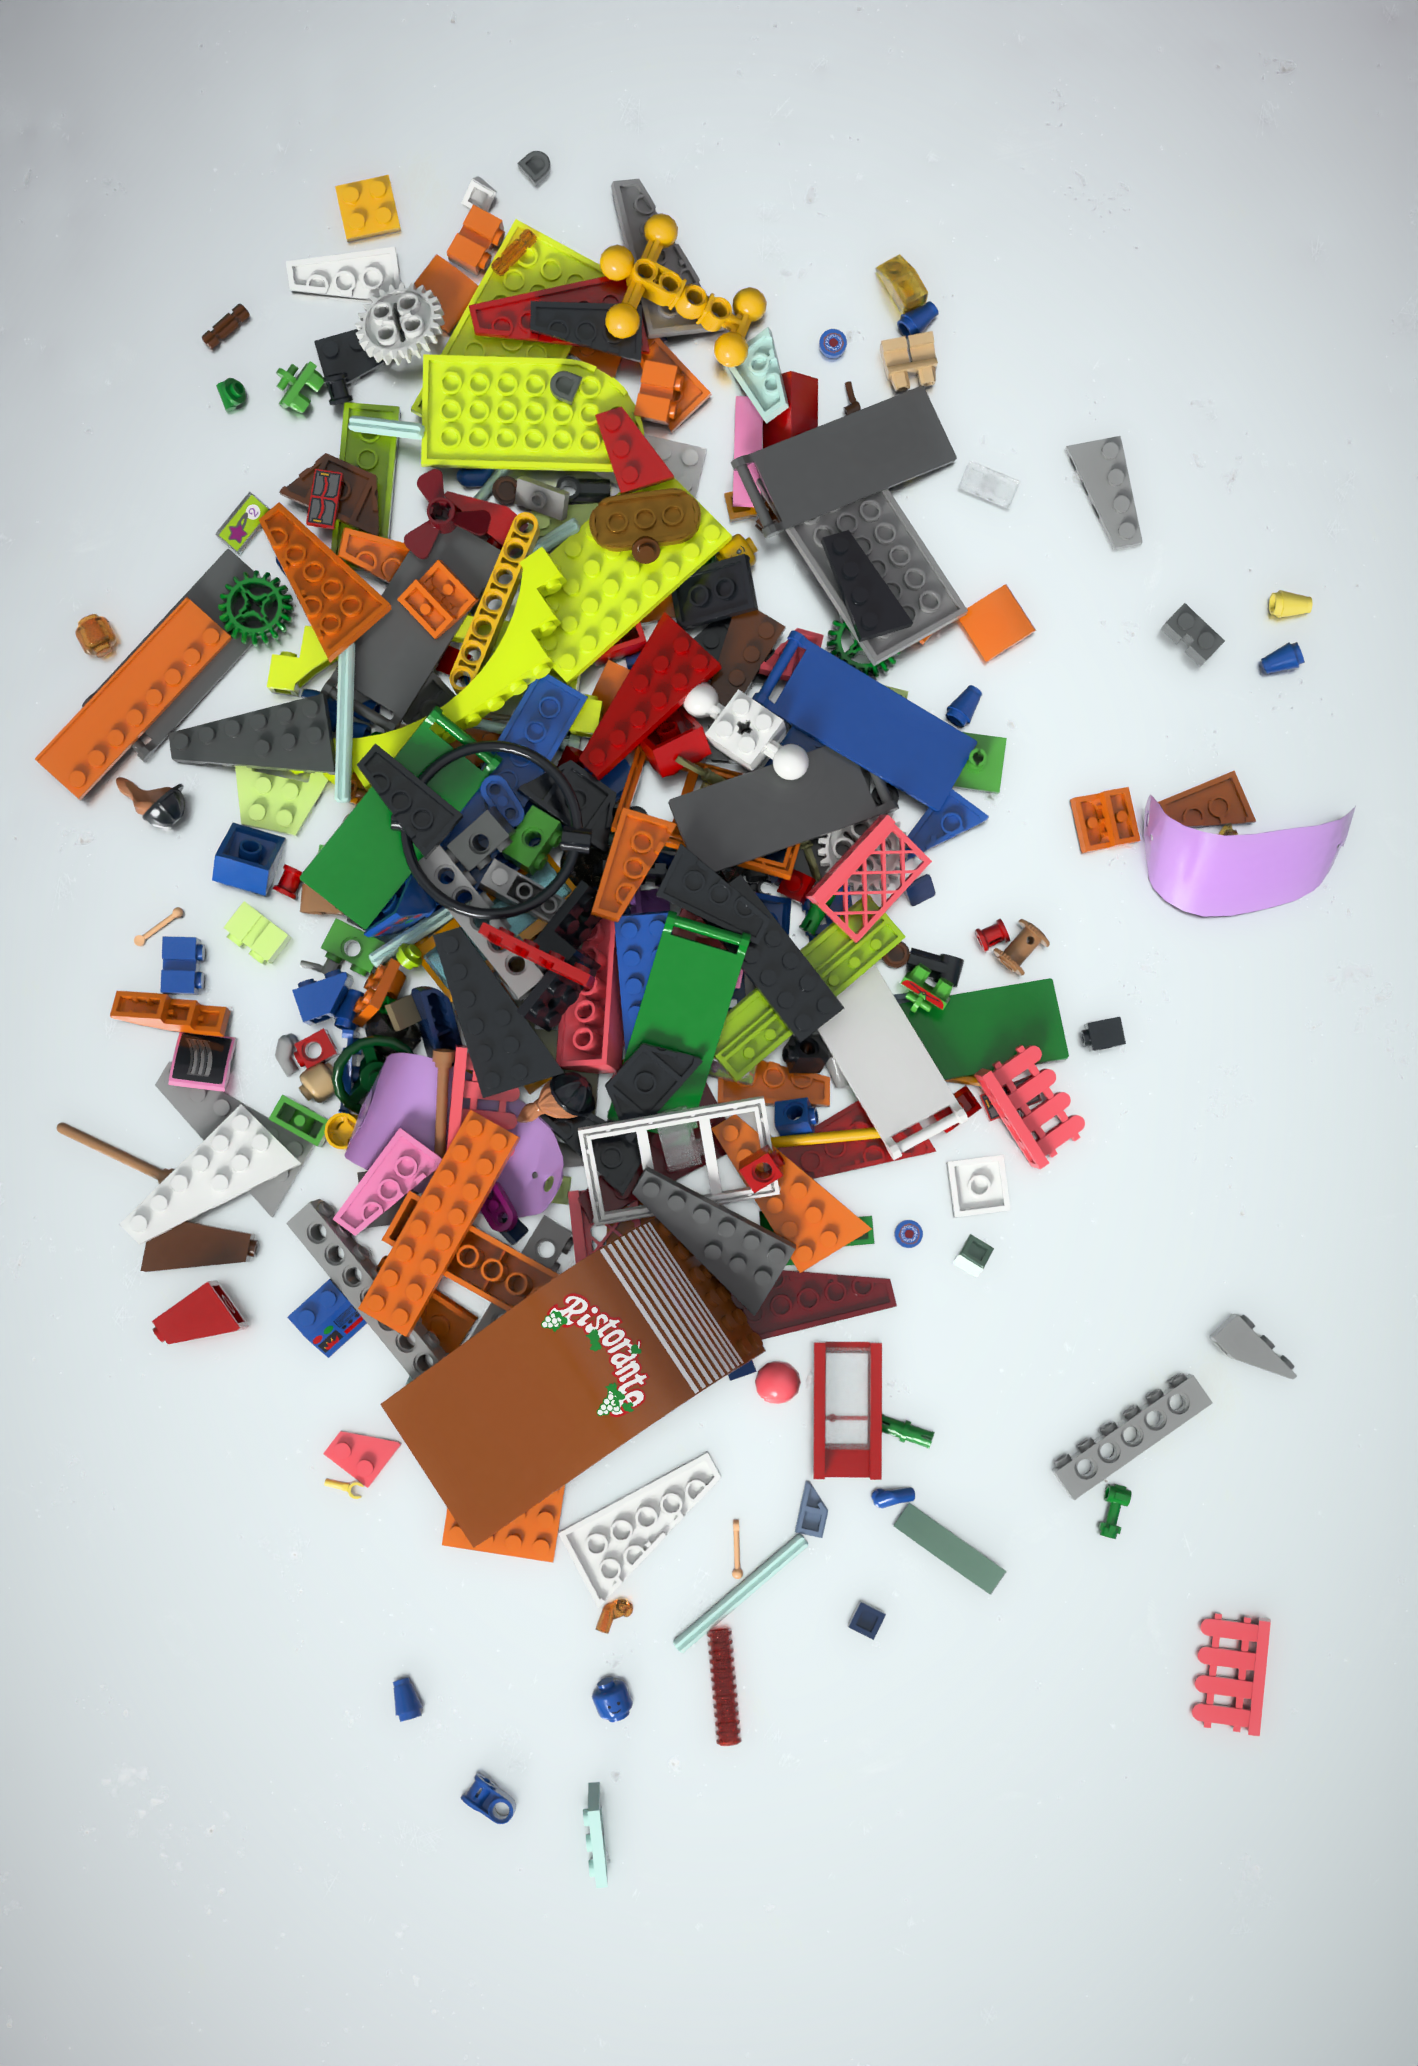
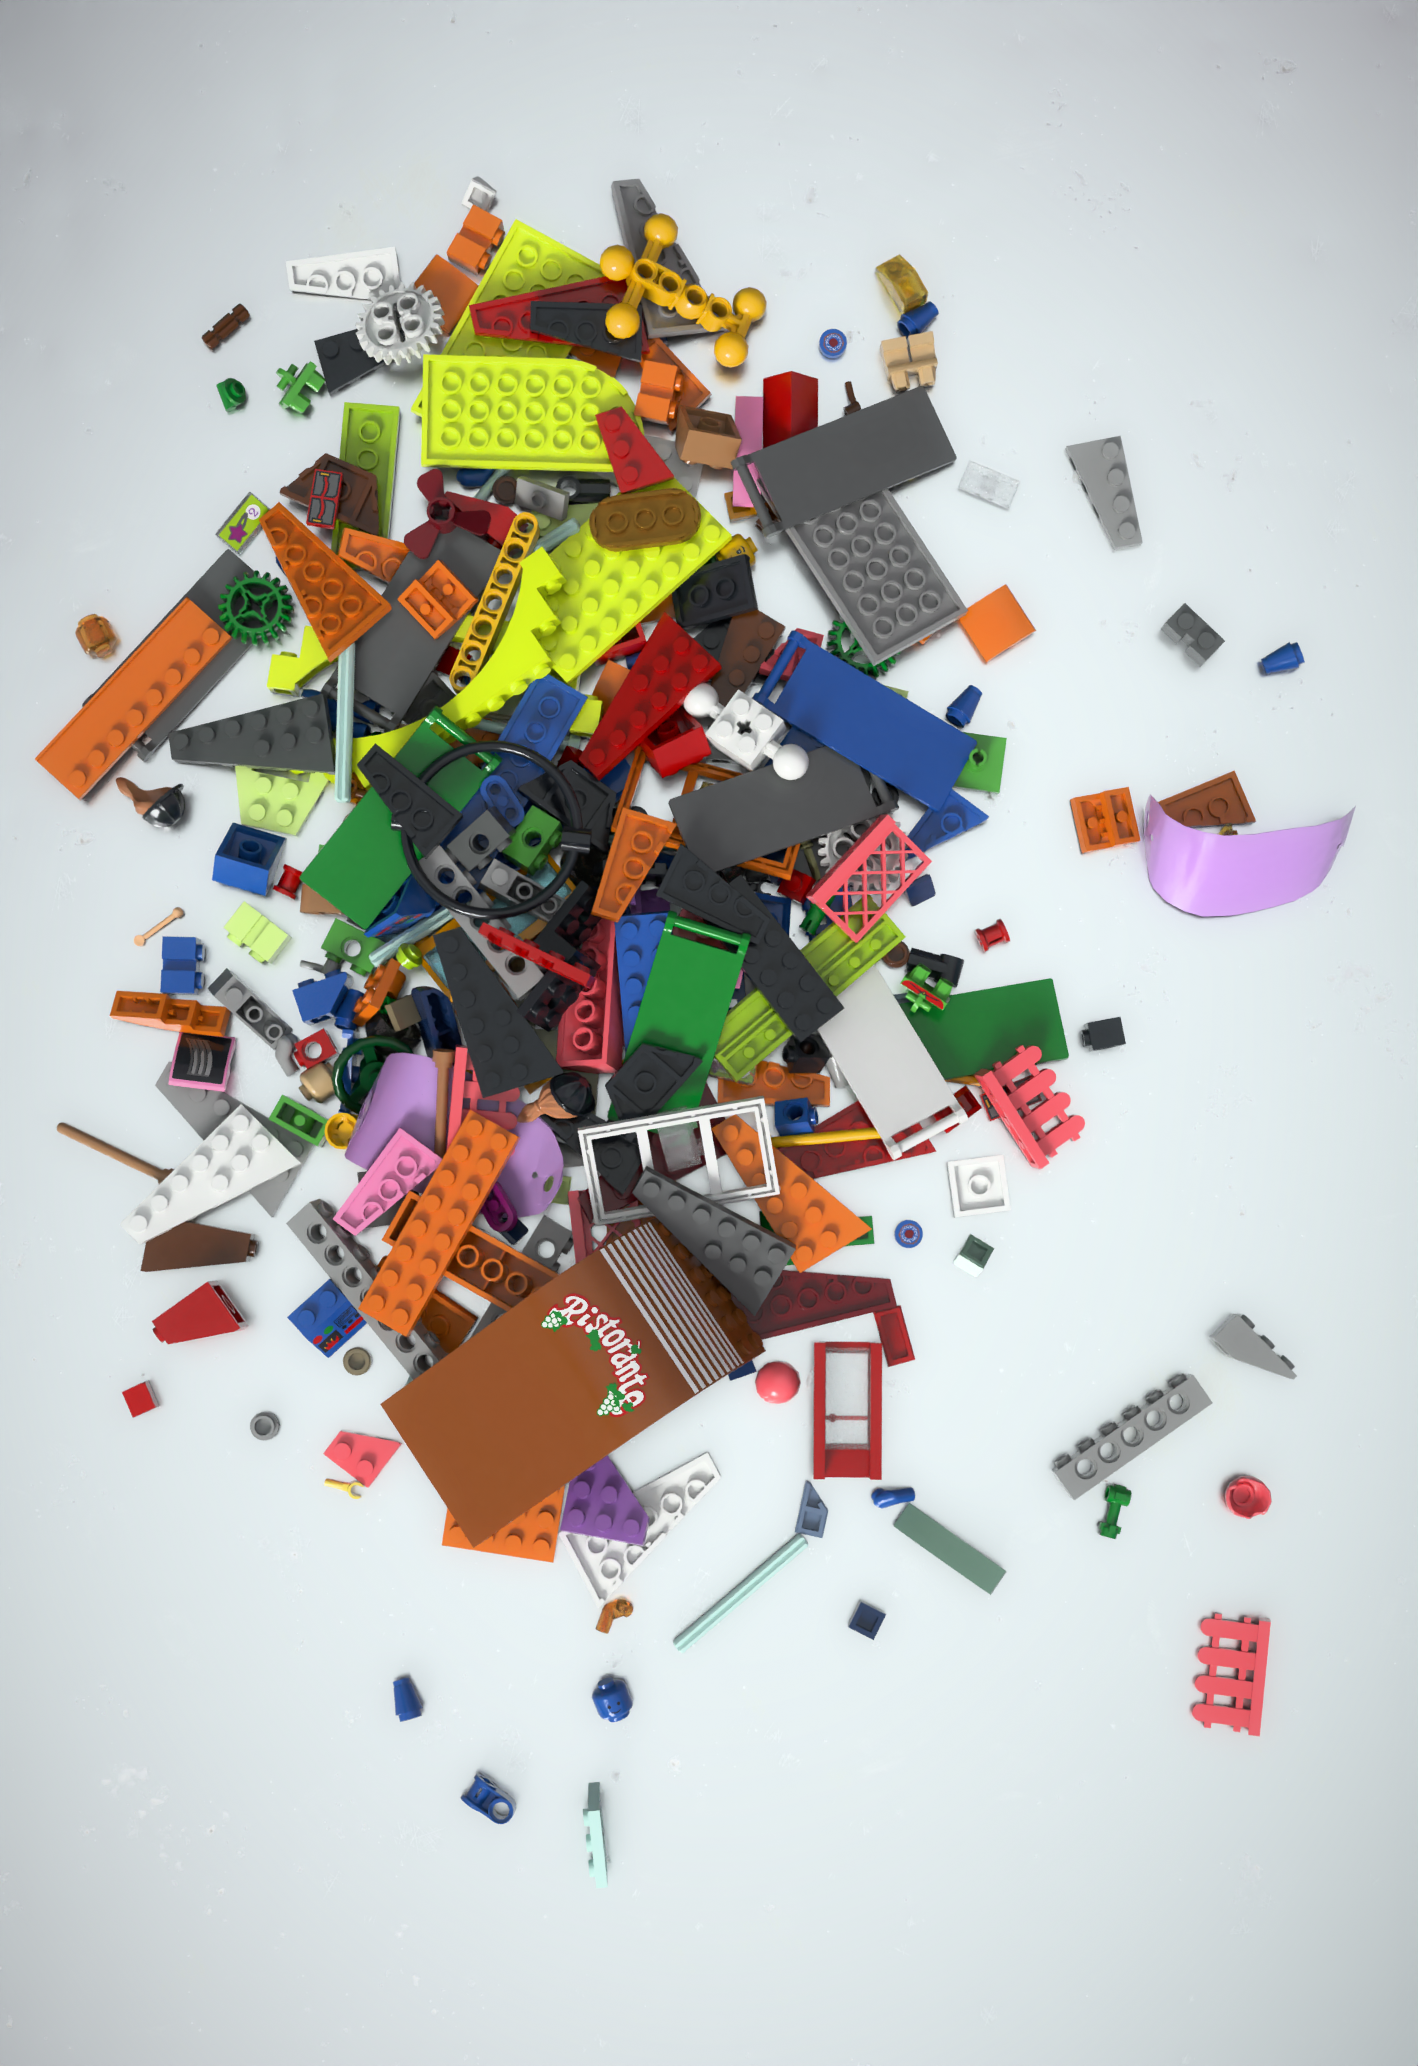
black bush [323,372,353,405] -> none
yellow plate [335,175,401,242] -> none
light aqua axle [348,415,425,440] -> none
clear orange axle [491,229,537,276] -> none
dark grey tile [517,151,551,186] -> none
dark grey tile [550,371,582,405] -> none
reddish brown plate [632,536,660,564] -> none
olive piece [675,756,727,784] -> none
clear red piece [707,1628,742,1746] -> none
light aqua wing [728,327,789,424] -> none
light nougat hinge [732,1520,743,1579] -> none
red brick [739,1145,785,1193] -> none
black wing [821,530,913,642] -> none
green pin [882,1414,935,1449] -> none
medium nougat hose [993,919,1050,976] -> none
light yellow cone [1269,590,1313,618] -> none
none -> red slope [122,1381,159,1418]
none -> light grey slope [208,968,293,1050]
none -> light grey plate [250,1412,279,1441]
none -> dark tan tile [343,1347,372,1376]
none -> medium lavender plate [560,1455,650,1546]
none -> medium nougat slope [675,405,742,470]
none -> red tile [873,1305,915,1367]
none -> coral hair [1225,1475,1272,1519]

